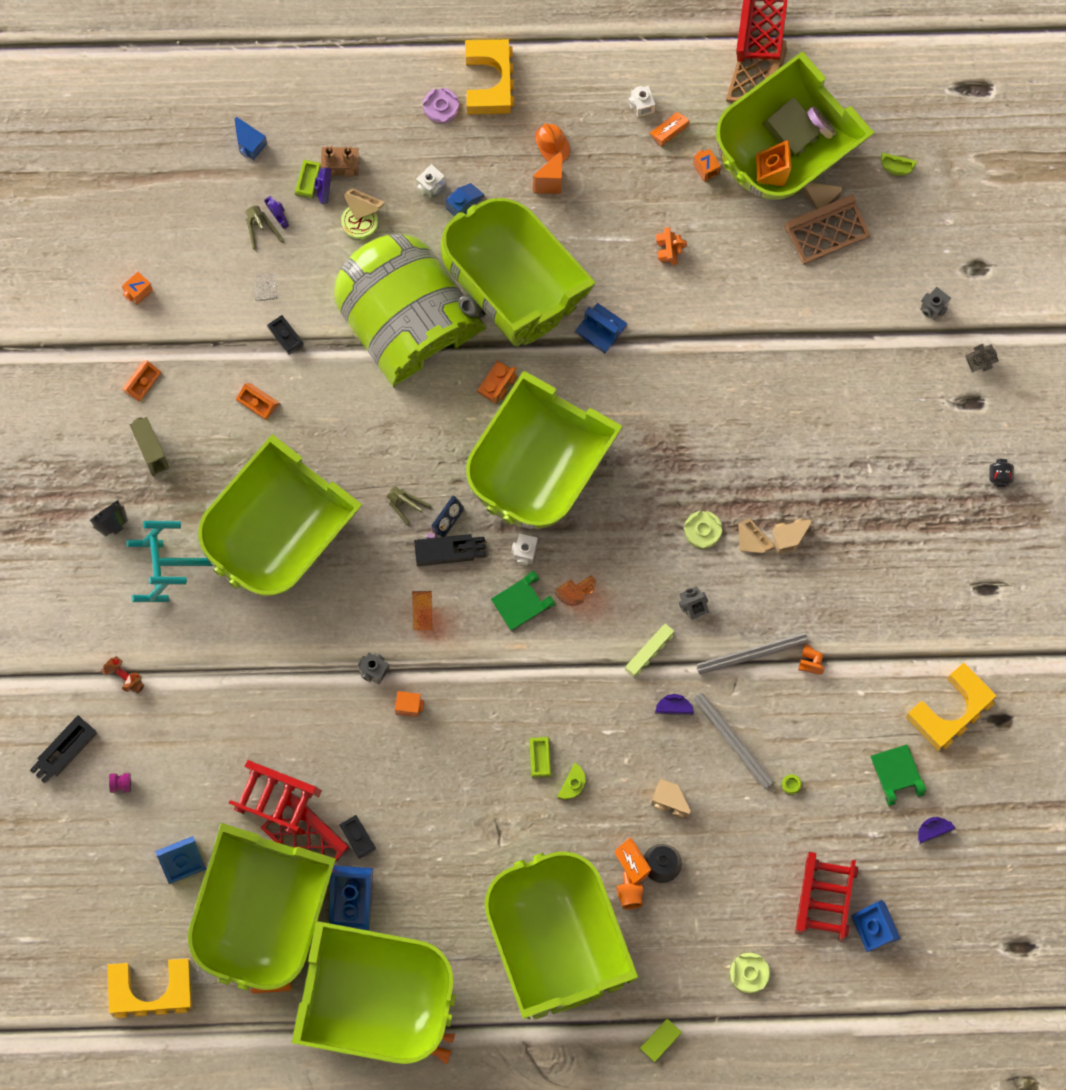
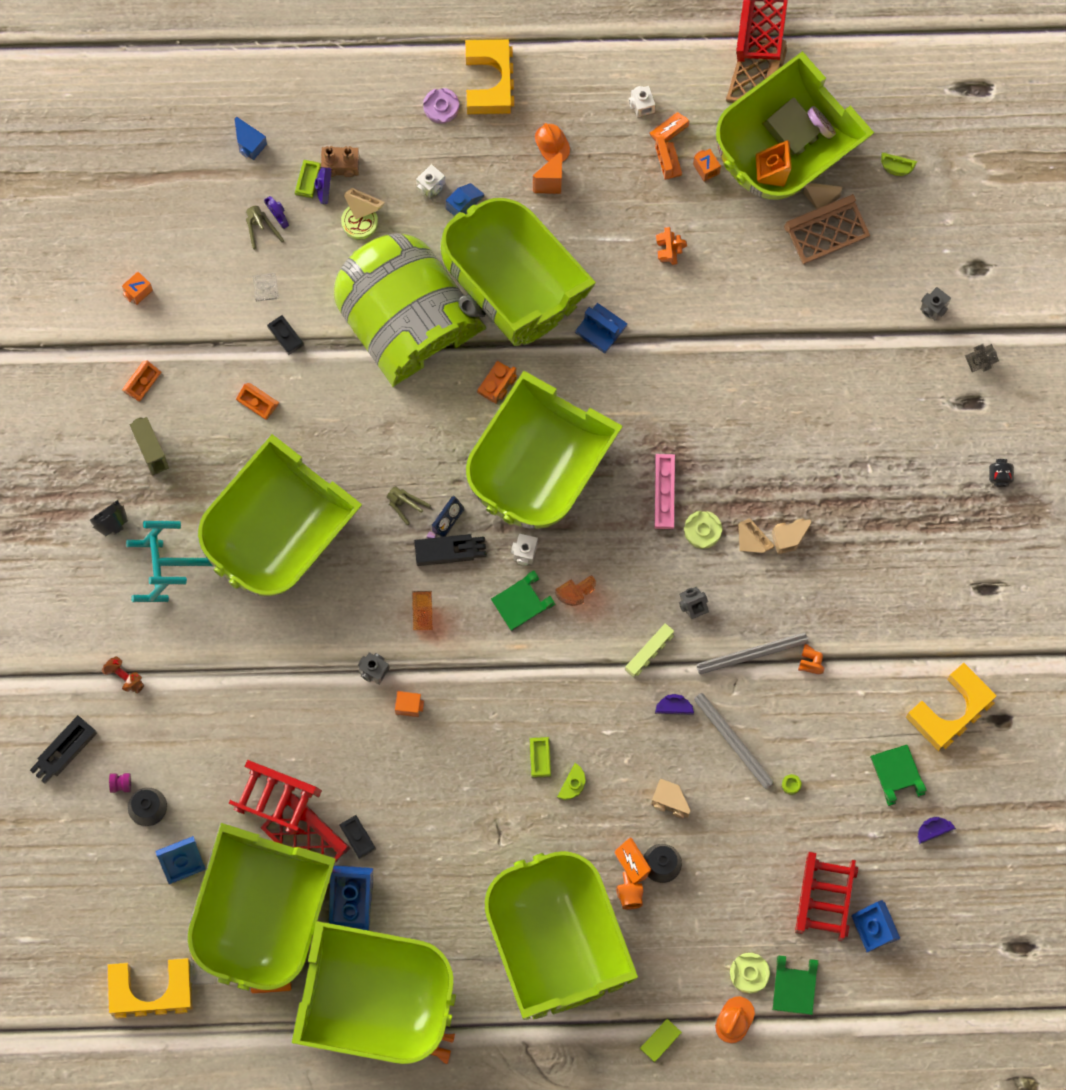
none -> black cone [128,788,167,826]
none -> bright pink plate [654,454,675,529]
none -> orange bracket [655,136,682,180]
none -> orange piece [715,996,755,1043]
none -> green flag [772,955,818,1015]

